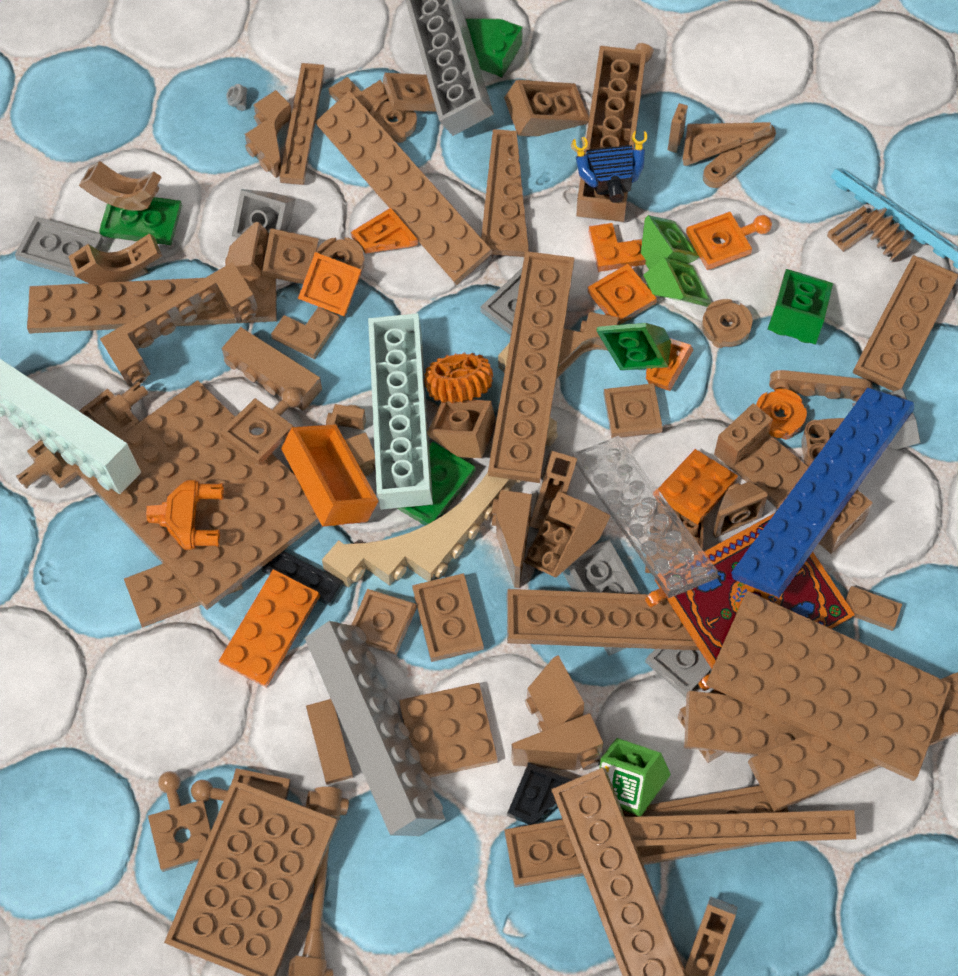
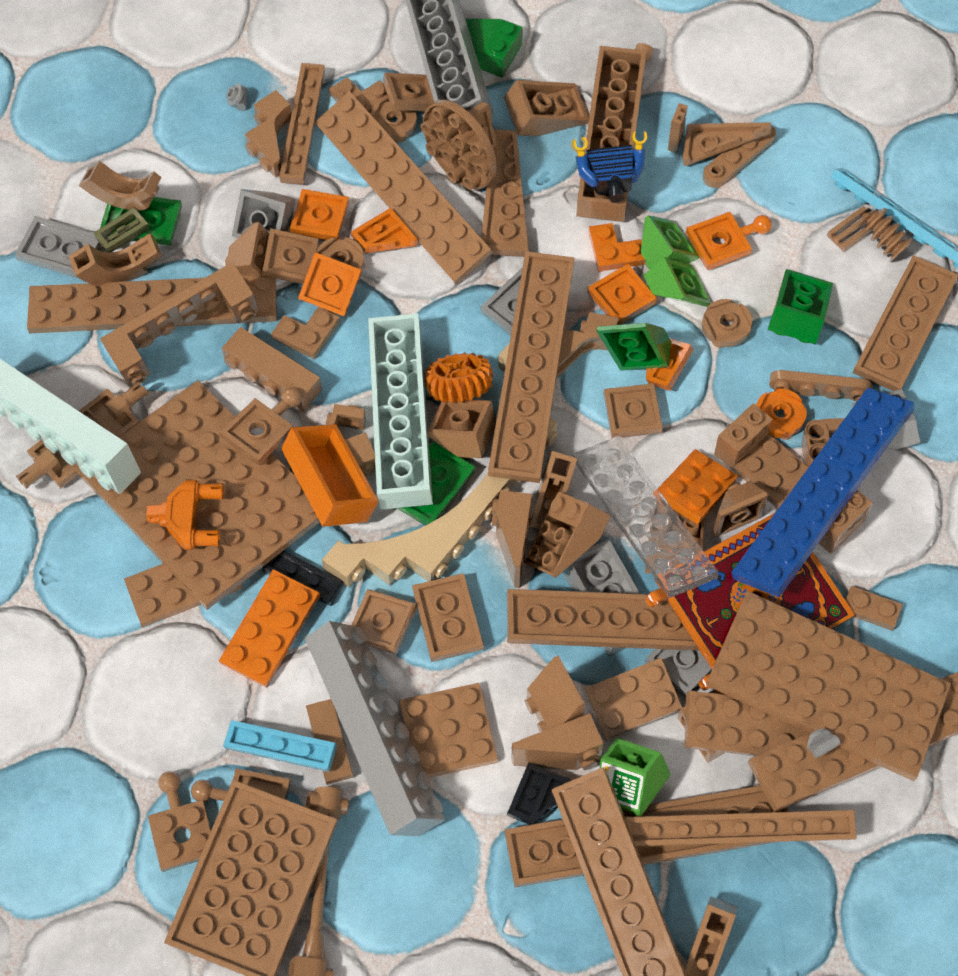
none -> olive tile [94,207,149,252]
none -> medium azure plate [223,720,337,772]
none -> orange plate [290,189,349,240]
none -> medium nougat bracket [420,100,497,190]
none -> medium nougat plate [585,658,682,740]
none -> light grey plate [807,728,841,759]

